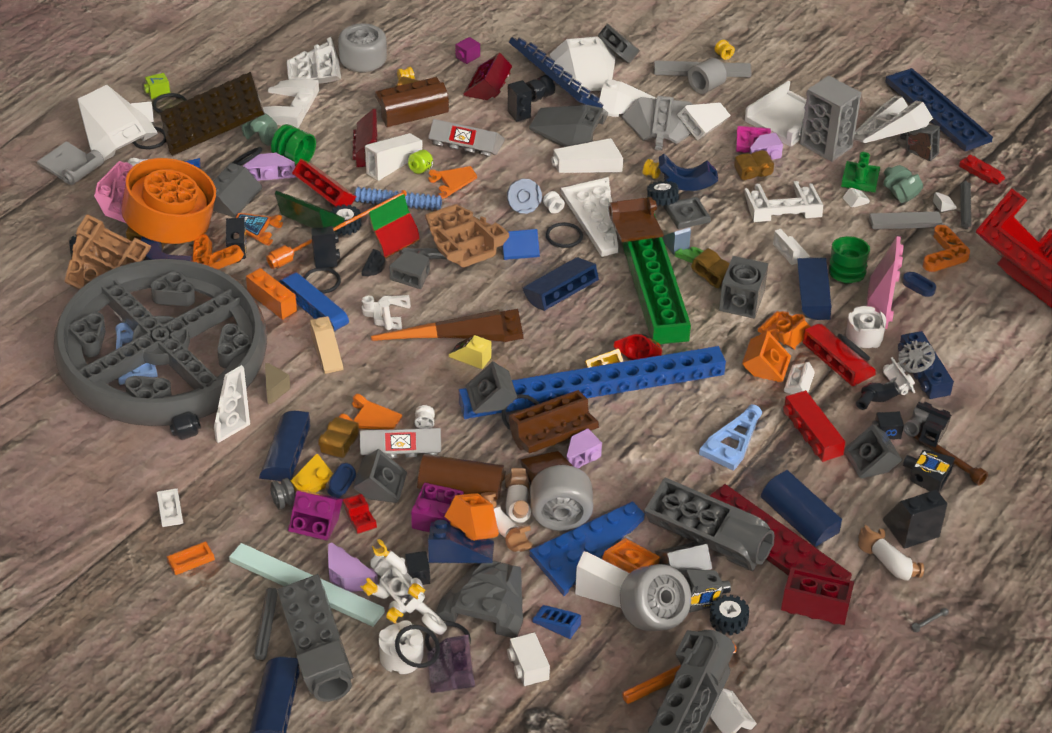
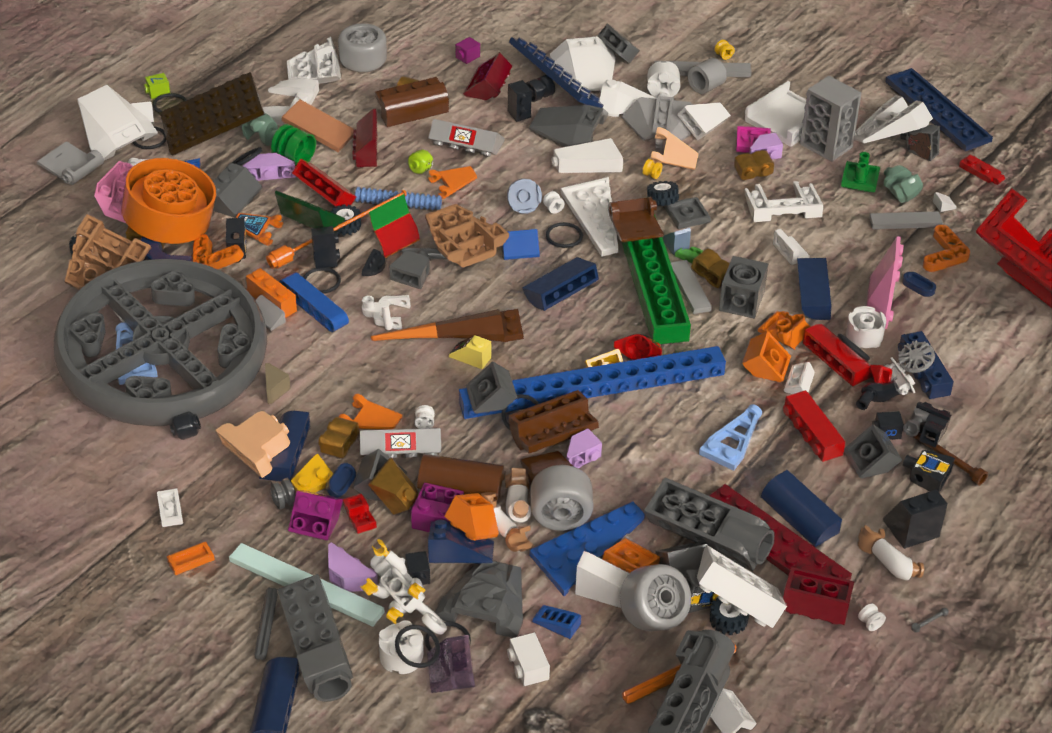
white wedge [214,365,250,443] -> none
tan slope [310,316,343,374] -> none
white slope [365,133,422,181] -> none
yellow wheel [397,66,415,80] -> none
dark blue arch [658,154,718,191] -> none
green wheel [828,236,870,283] -> none
white slope [843,188,870,207] -> none
dark grey axle [960,180,972,229] -> none
none -> light nougat brick [216,411,290,478]
none -> light grey slope [255,295,286,331]
none -> nougat tile [281,99,353,152]
none -> pearl gold slope [368,458,418,515]
none -> white brick [647,61,680,98]
none -> light nougat flag [650,127,698,170]
none -> light grey tile [671,260,712,314]
none -> white slope [697,545,787,628]
none -> white wheel [858,603,886,631]
none -> red slope [870,365,892,384]

